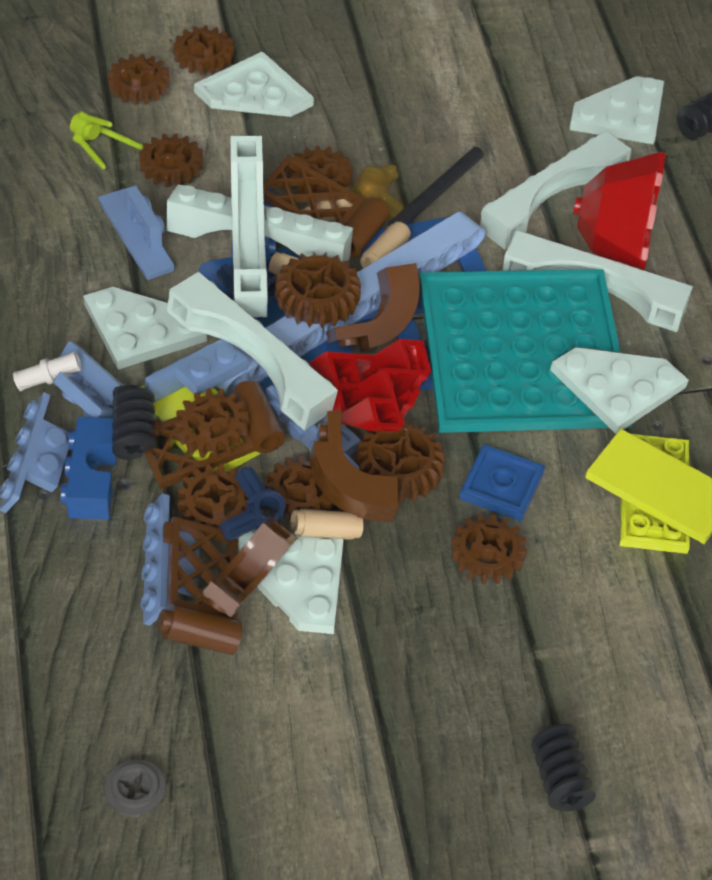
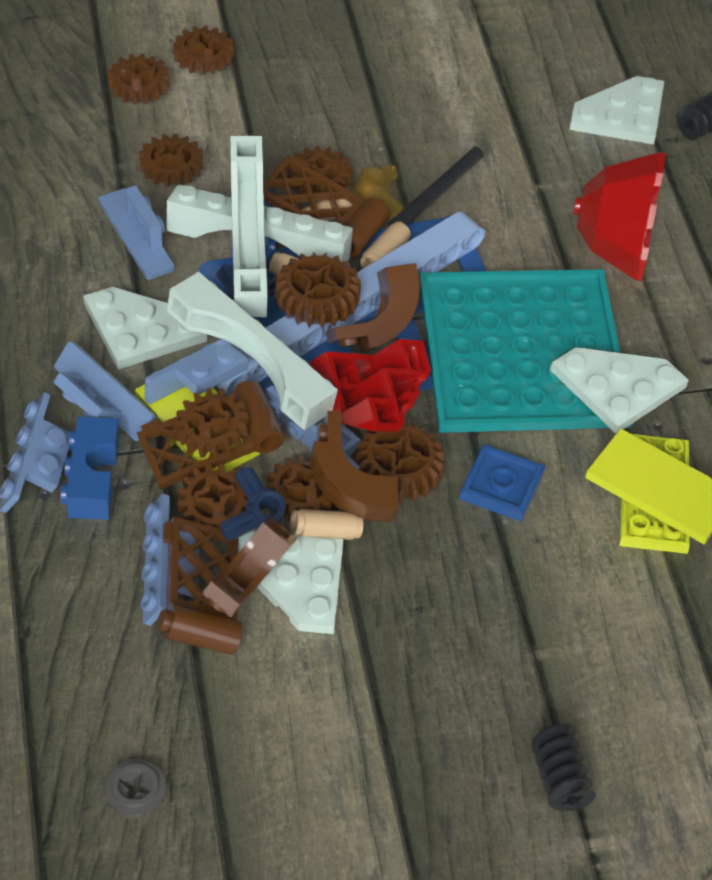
white pin [13,351,82,392] -> none
lime plant [70,111,143,170] -> none
black piece [112,384,155,460] -> none
light aqua plate [194,52,314,117] -> none
reddish brown gear [451,514,527,584] -> none
light aqua arch [480,131,631,250] -> none
light aqua arch [503,230,693,332] -> none

